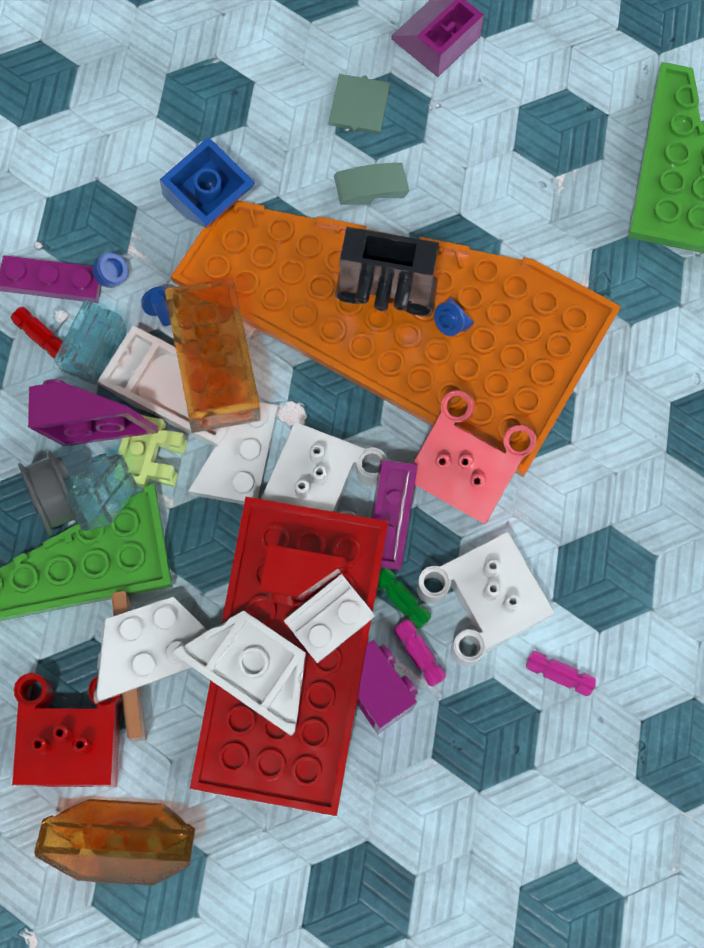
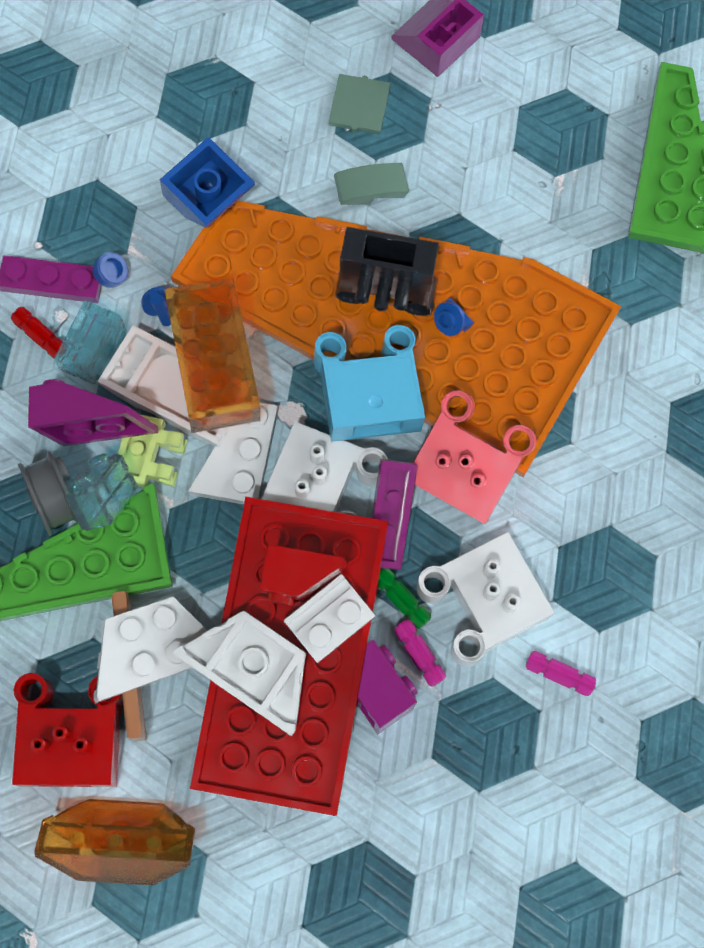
none -> medium azure piece [313,325,425,442]

